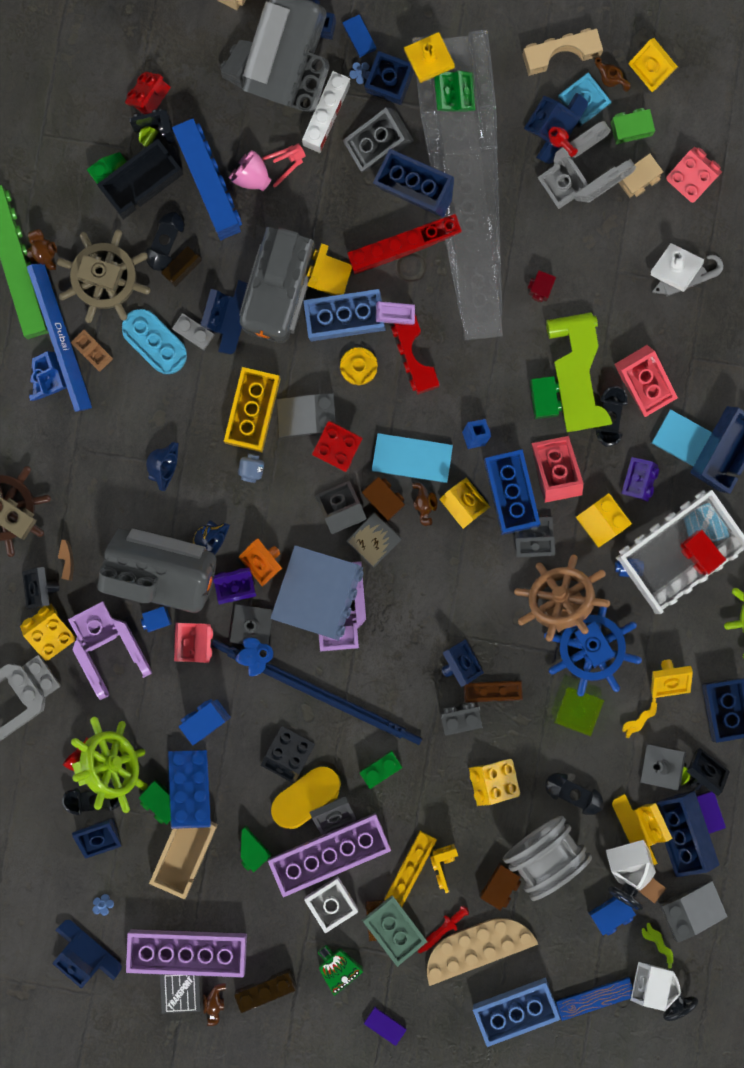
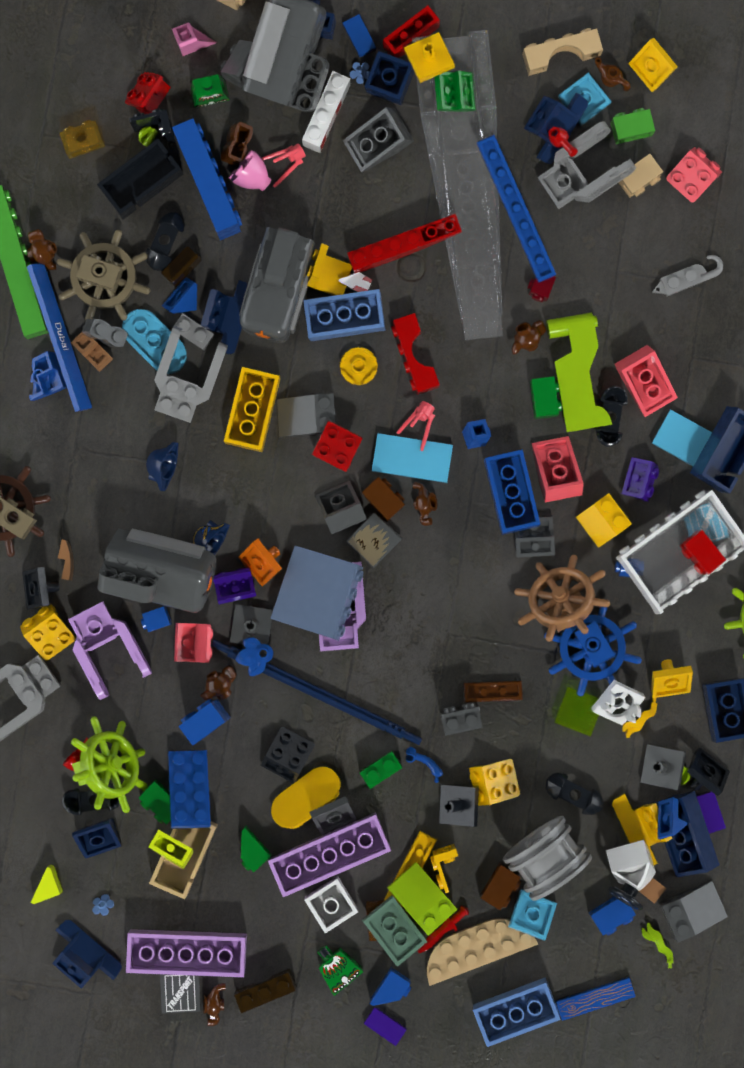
green slope [87,152,127,184] -> none
sand blue head [238,453,264,483] -> none
dark blue slope [373,149,454,218] -> none
lavender tile [376,301,415,325] -> none
yellow bracket [439,477,490,529] -> none
dark blue tile [442,639,484,687] -> none
white piece [630,962,698,1021] -> none
white tile [651,243,704,292] -> none
none -> neon yellow slope [30,864,63,904]
none -> clear yellow brick [59,120,105,159]
none -> dark grey brick [82,319,128,347]
none -> neon yellow slope [149,829,194,869]
none -> light grey plate [154,326,228,423]
none -> blue slope [162,277,197,314]
none -> bright pink slope [172,22,217,56]
none -> green torso [191,74,230,108]
none -> reddish brown piece [200,665,237,700]
none -> reddish brown brick [221,122,253,165]
none -> white sticker [339,272,372,292]
none -> blue slope [370,967,412,1006]
none -> red brick [383,5,440,58]
none -> lime slope [387,862,458,936]
none -> coral plant [396,401,435,451]
none -> blue piece [405,747,443,783]
none -> black tile [439,784,479,827]
none -> blue tile [476,135,556,283]
none -> medium azure tile [508,889,557,941]
none -> reddish brown piece [512,320,546,355]
none -> white piece [591,680,646,726]
none -> blue slope [657,797,688,839]

